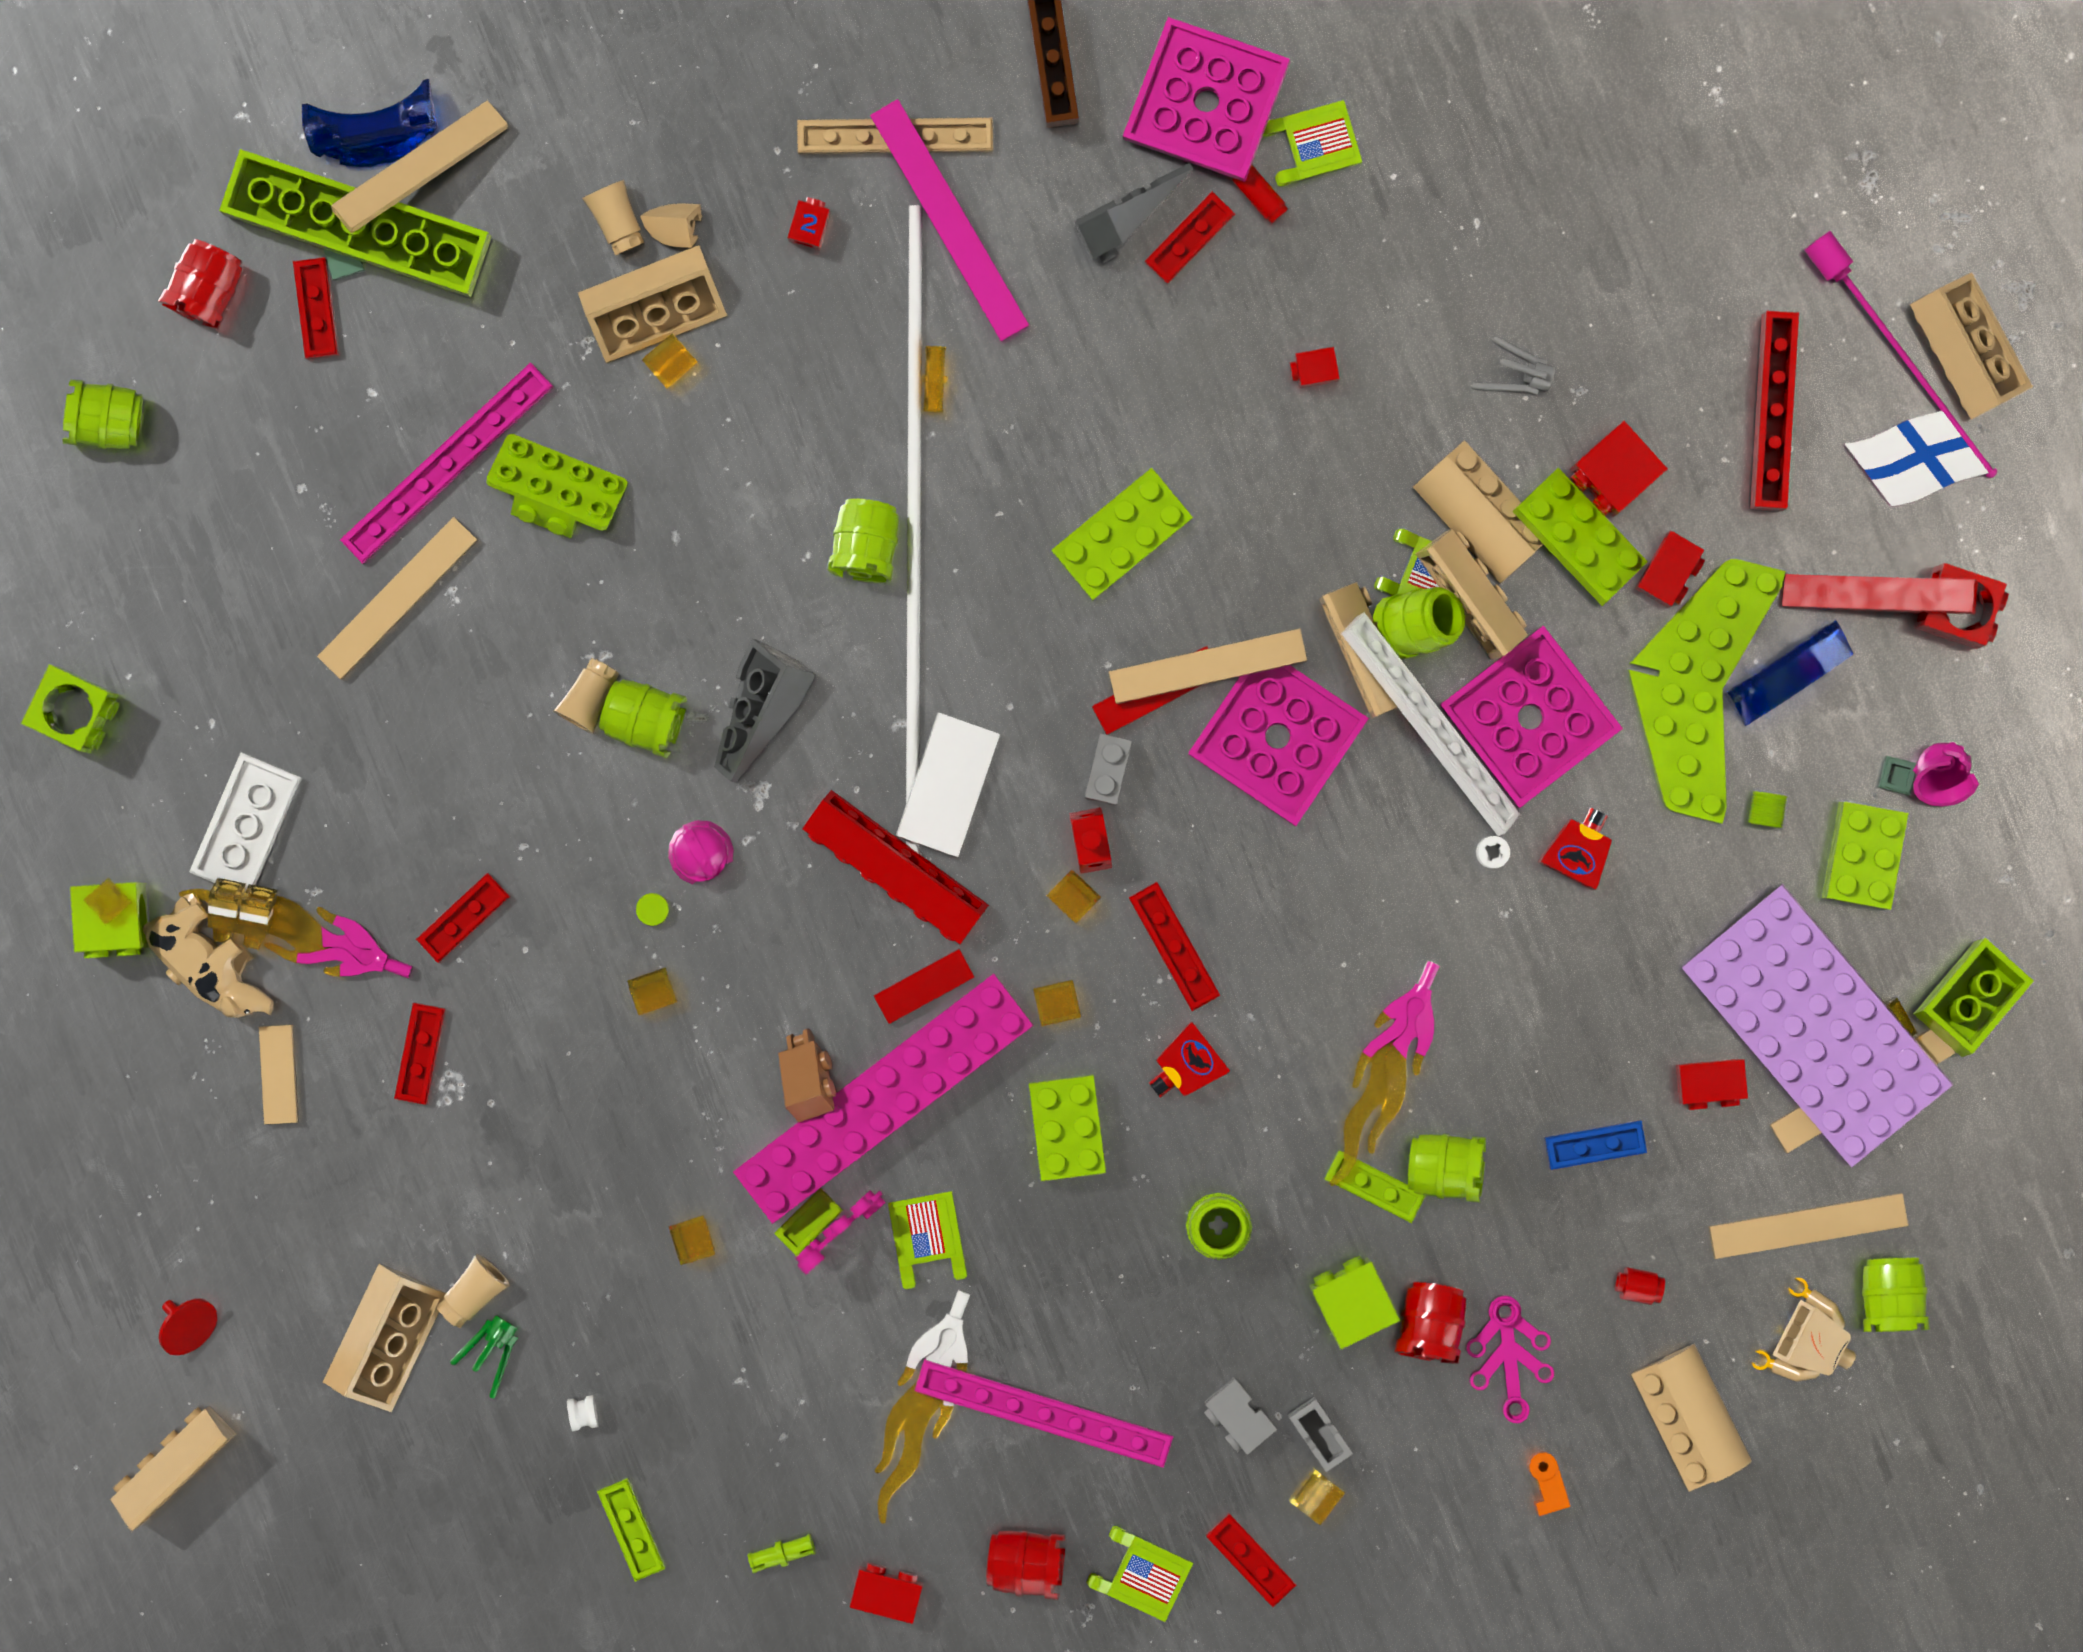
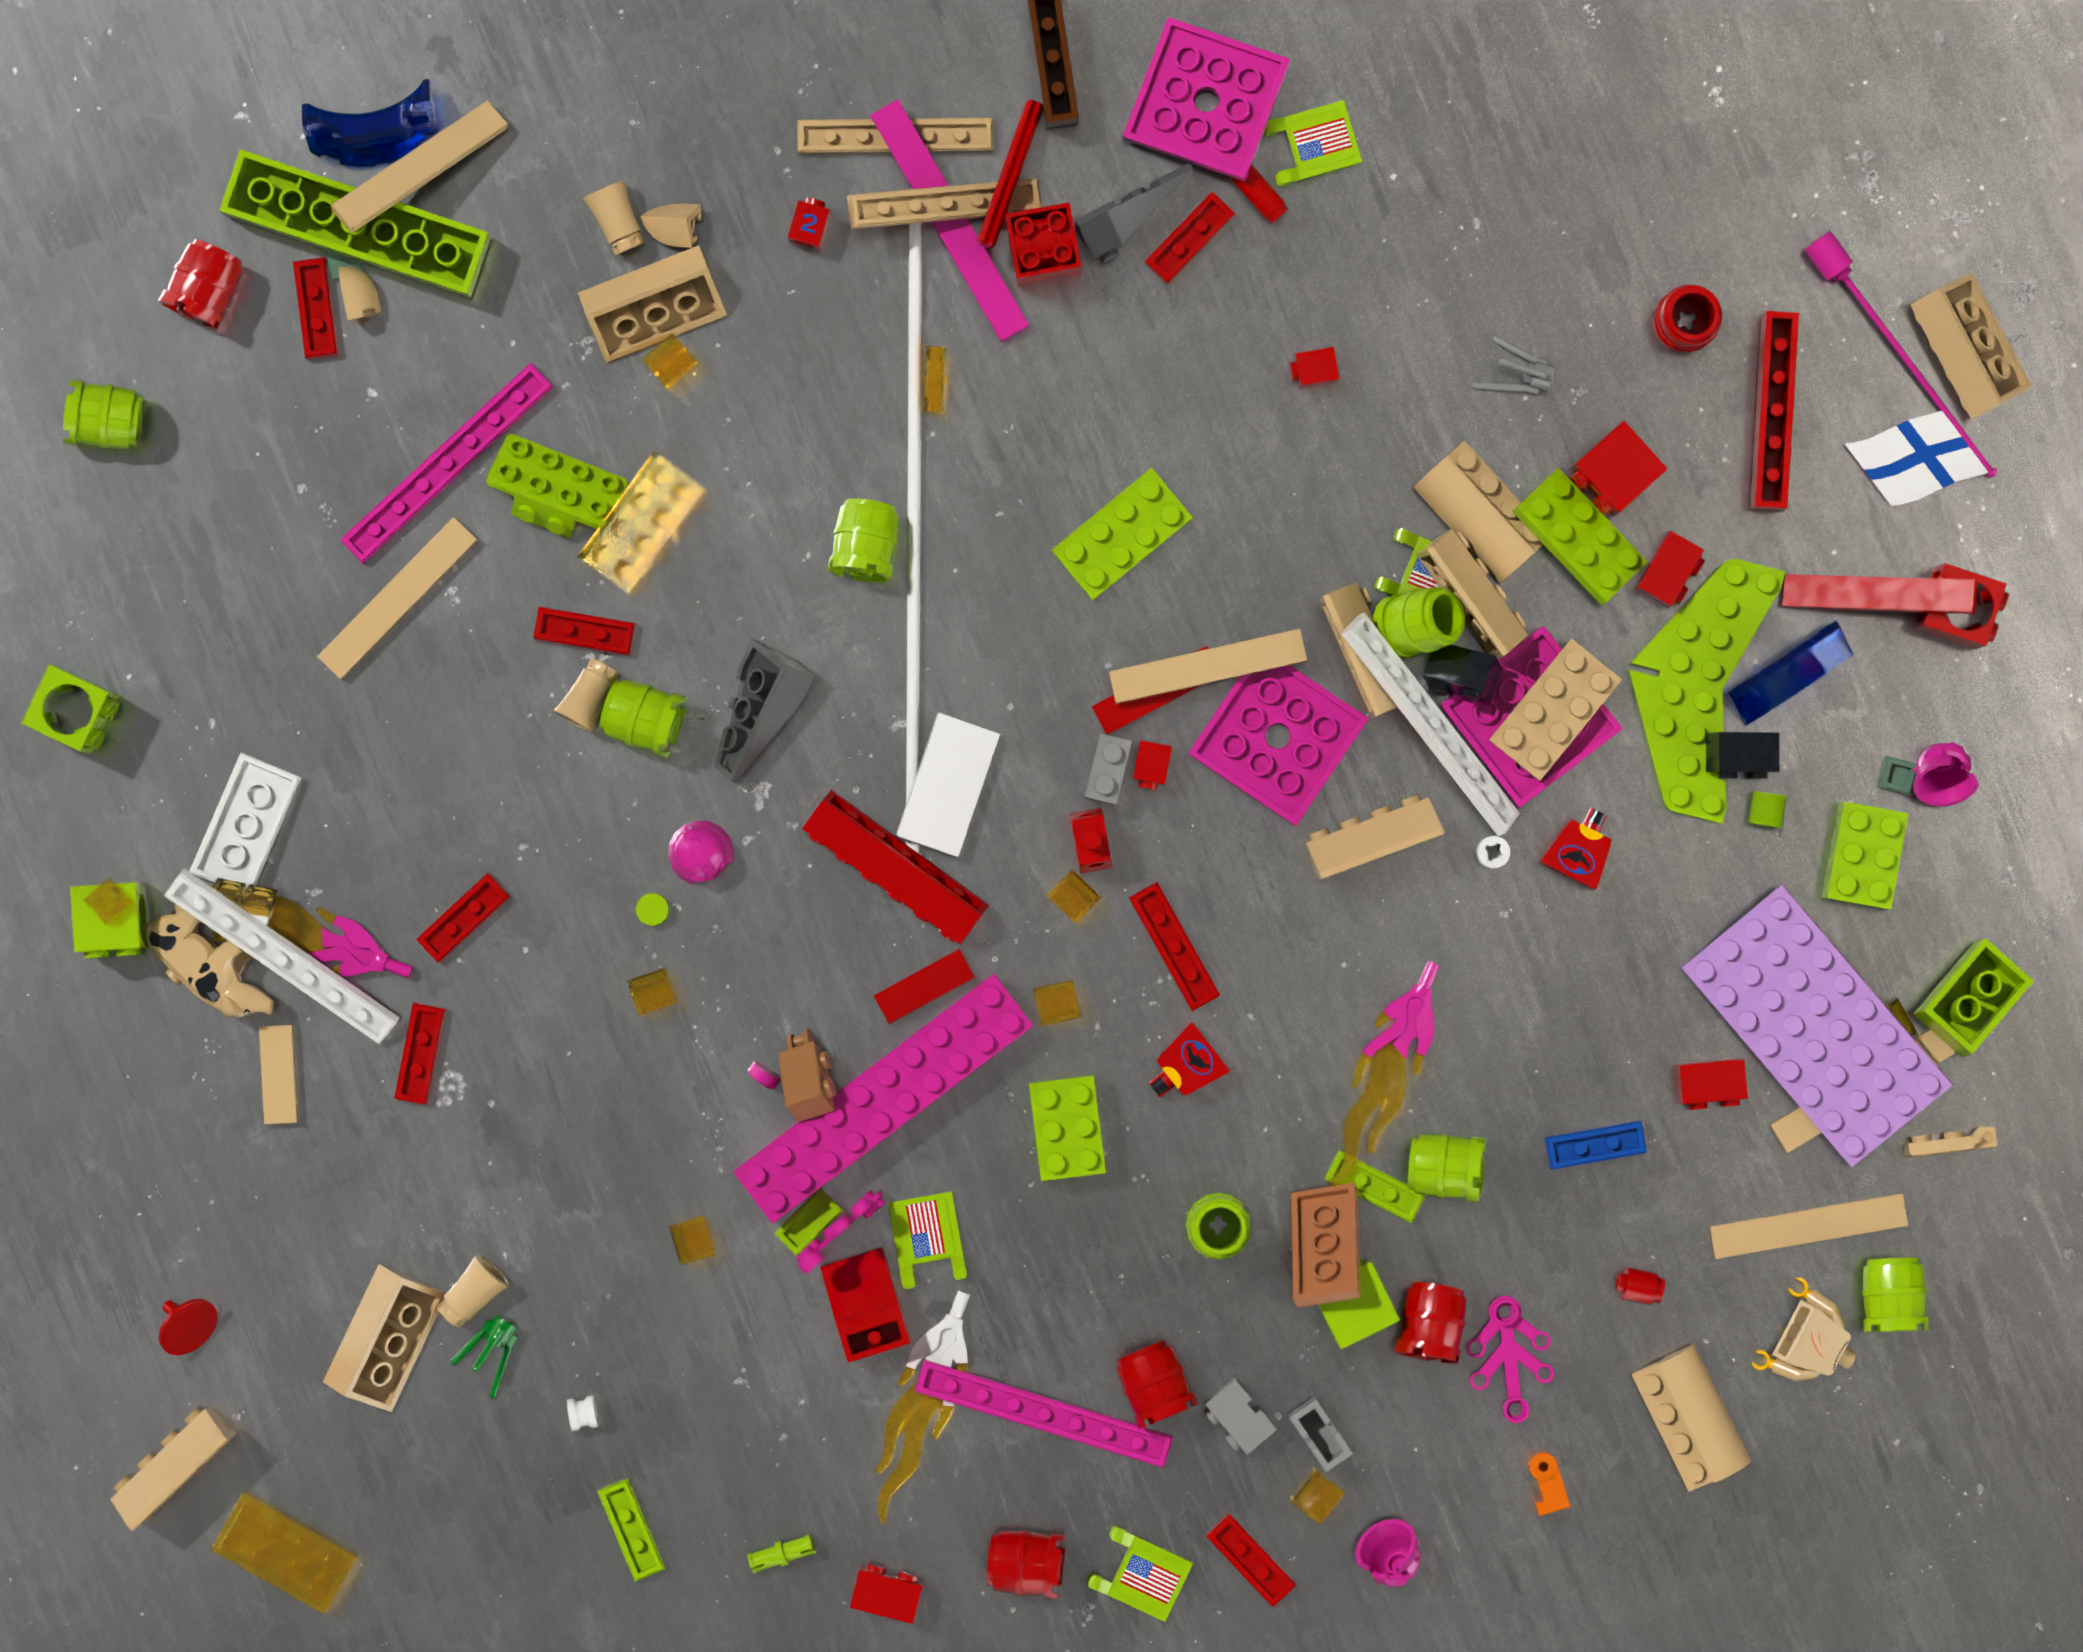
none -> white tile [164,869,400,1045]
none -> clear yellow plate [210,1491,358,1614]
none -> tan brick [339,266,382,320]
none -> red tile [533,607,635,656]
none -> clear yellow plate [577,451,705,593]
none -> dark pink tile [748,1061,781,1089]
none -> red slope [820,1247,911,1363]
none -> tan tile [847,178,1042,229]
none -> red axle [977,99,1043,249]
none -> red brick [1005,202,1081,286]
none -> red piece [1116,1340,1199,1429]
none -> red brick [1132,740,1172,790]
none -> nougat plate [1291,1182,1361,1308]
none -> tan slope [1305,794,1445,880]
none -> dark pink helmet [1355,1519,1421,1588]
none -> black brick [1422,645,1503,704]
none -> tan plate [1489,638,1622,781]
none -> red piece [1653,285,1722,353]
none -> black brick [1706,732,1780,779]
none -> tan hinge [1903,1127,1997,1158]

